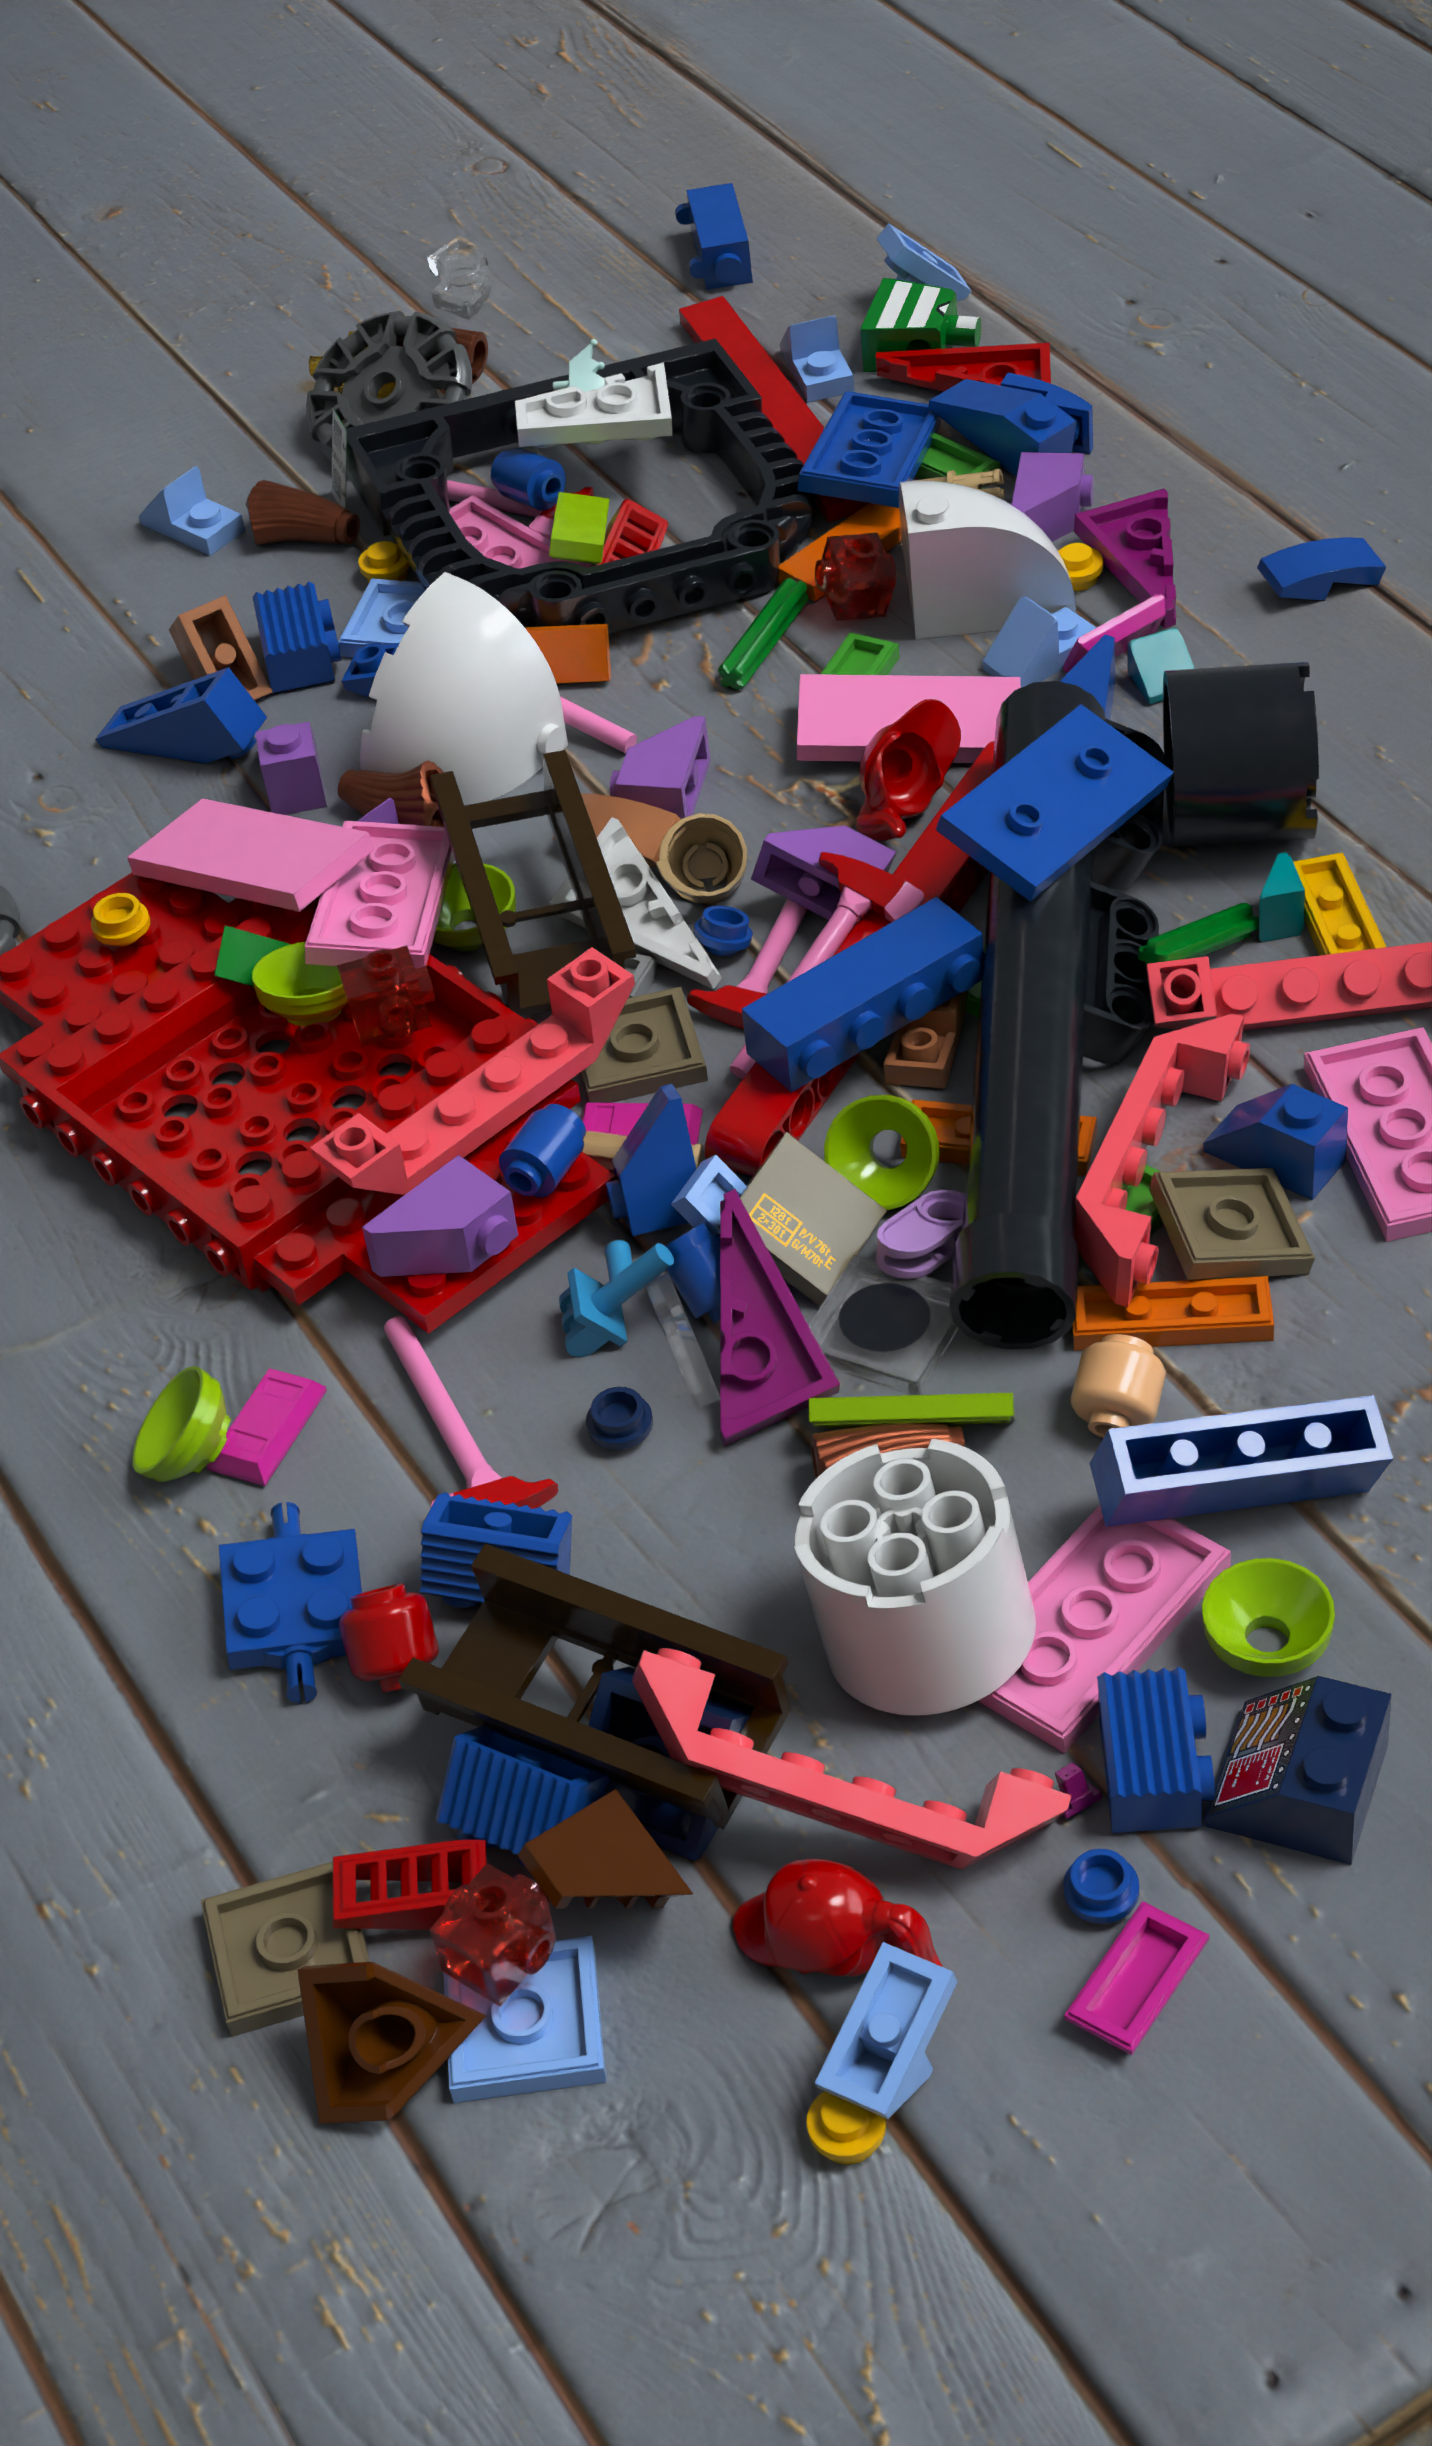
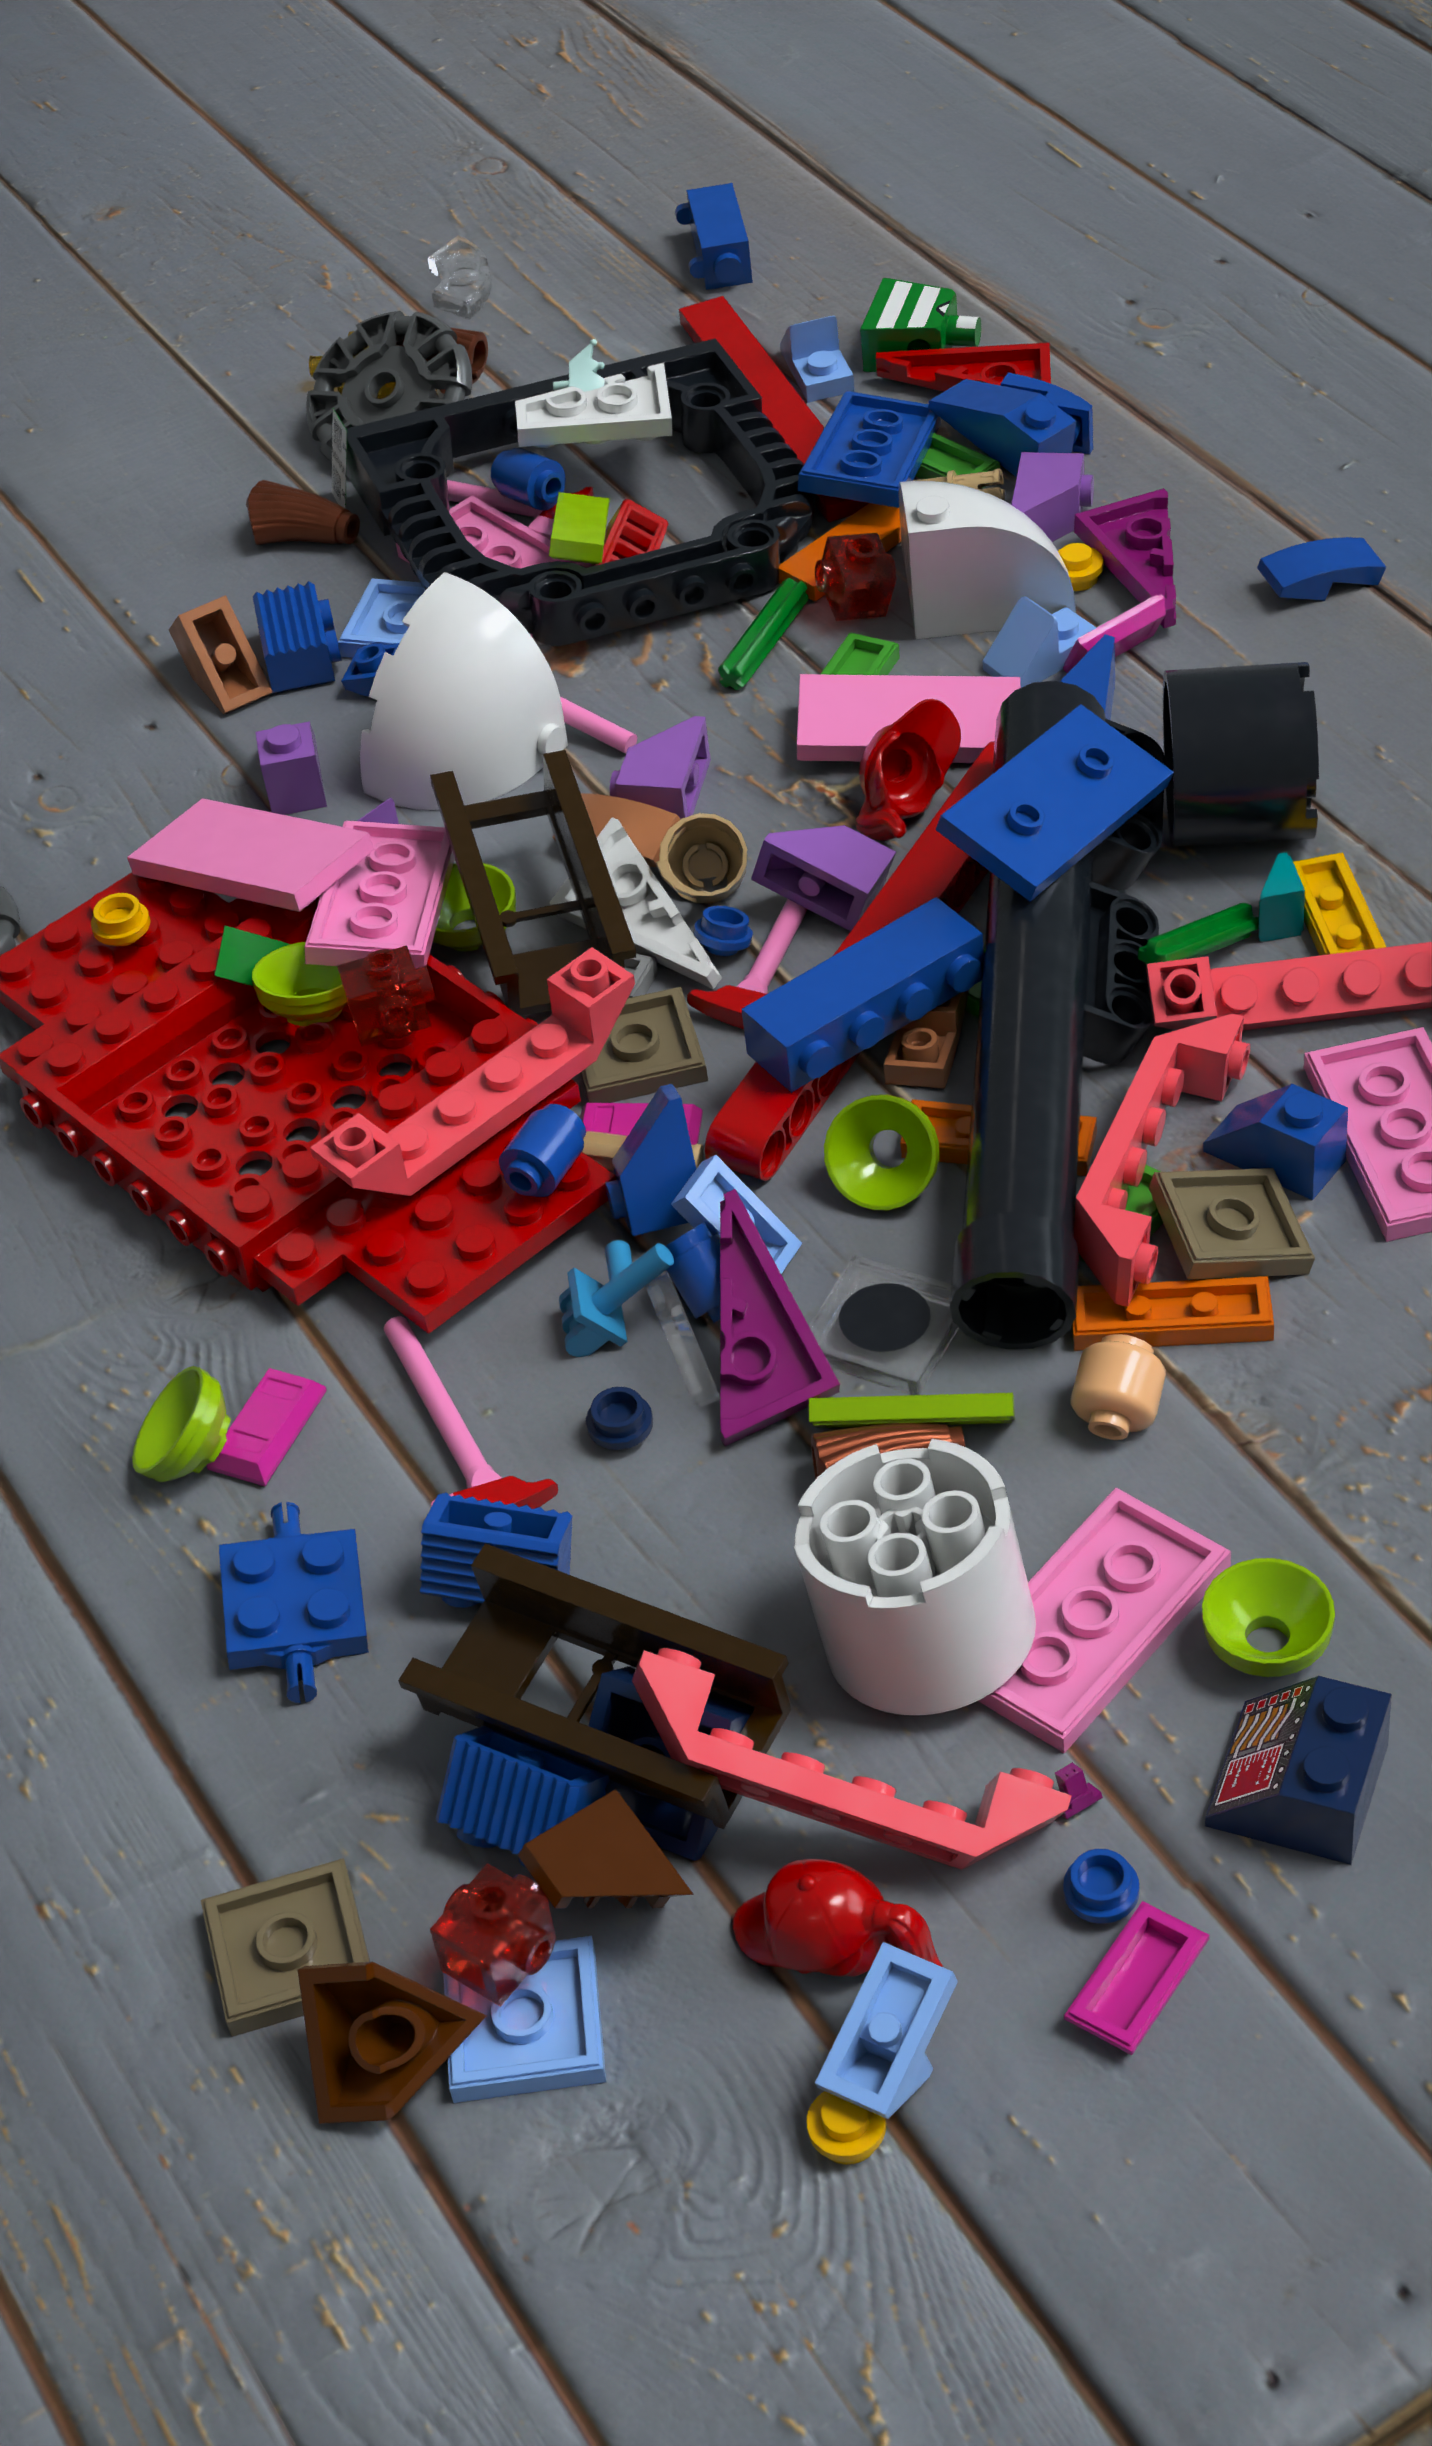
blue slope [95,667,267,763] -> none
light blue slope [139,466,245,556] -> none
red slope [332,1840,488,1931] -> none
copper piece [338,761,445,827] -> none
red head [339,1583,439,1692] -> none
yellow plate [358,541,410,583] -> none
medium lavender slope [362,1155,518,1277] -> none
orange tile [525,624,611,683] -> none
tile [718,1132,887,1306] -> none
piece [730,852,924,1080] -> none
light blue slope [876,223,972,301] -> none
lavender piece [876,1190,965,1279] -> none
blue brick [1089,1395,1393,1527] -> none
blue brick [1097,1667,1215,1833] -> none
slope [1127,628,1195,704] -> none

